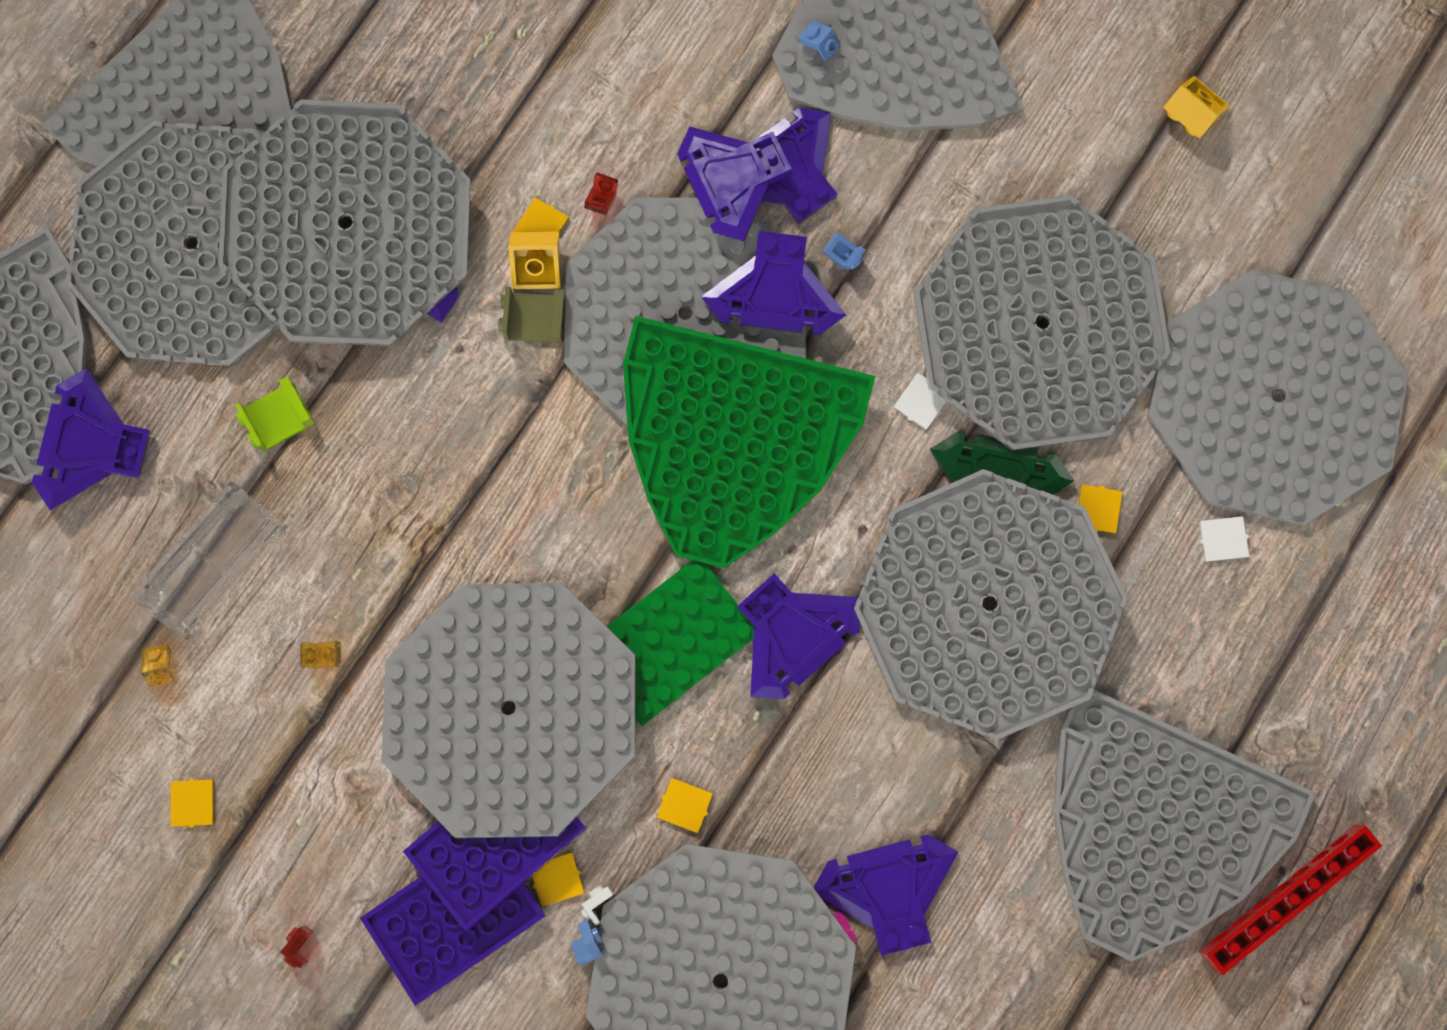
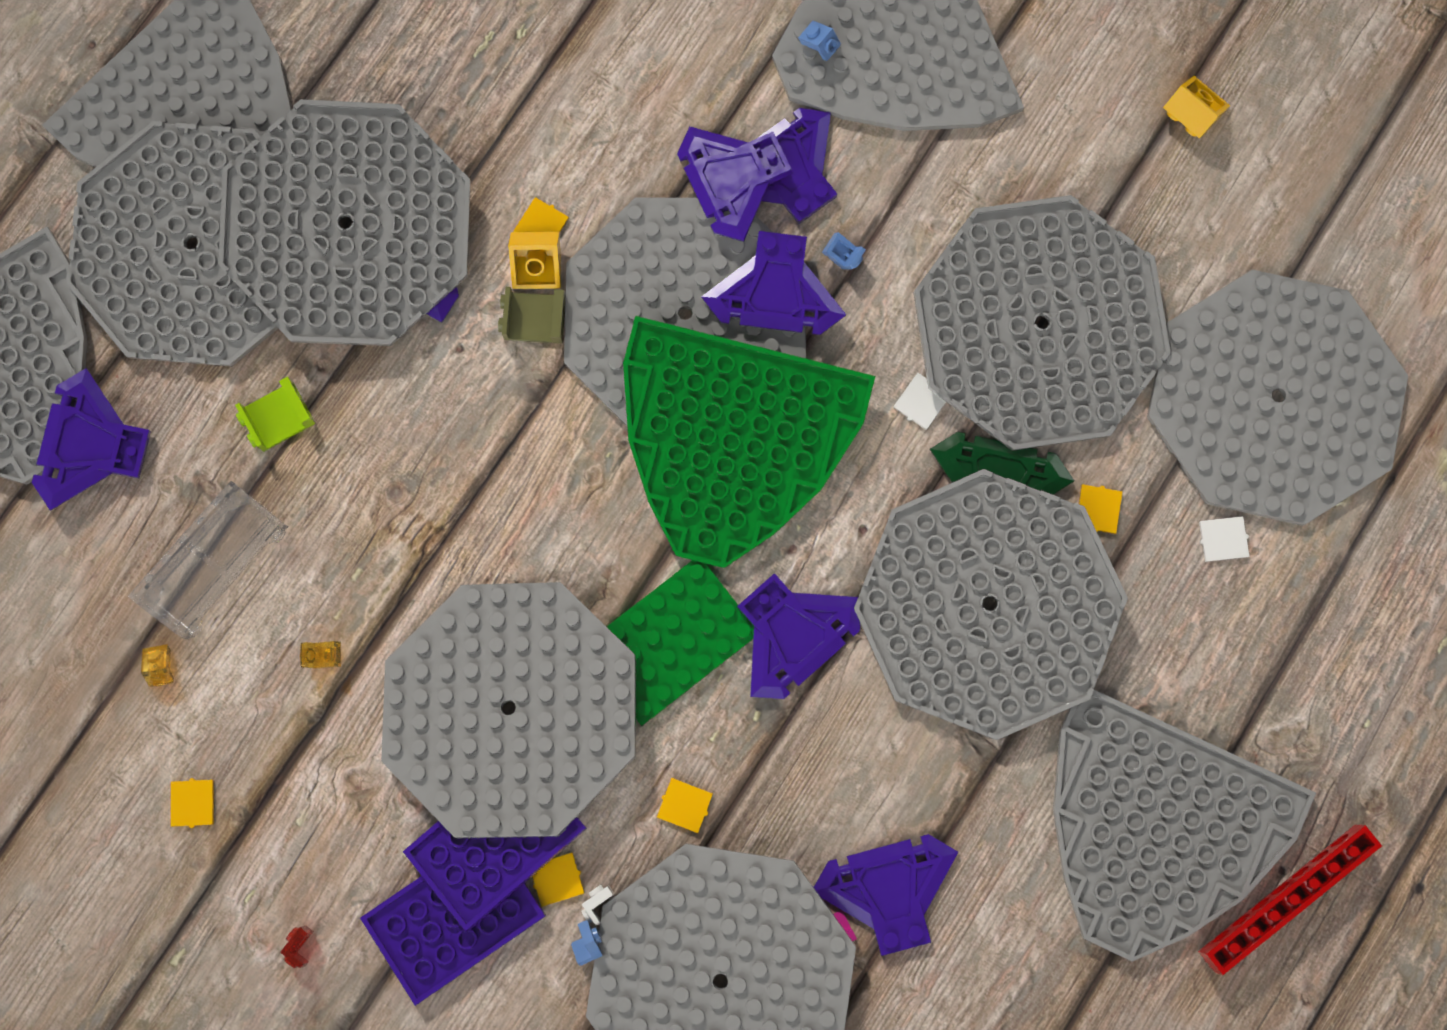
clear red bracket [584,173,618,216] -> none

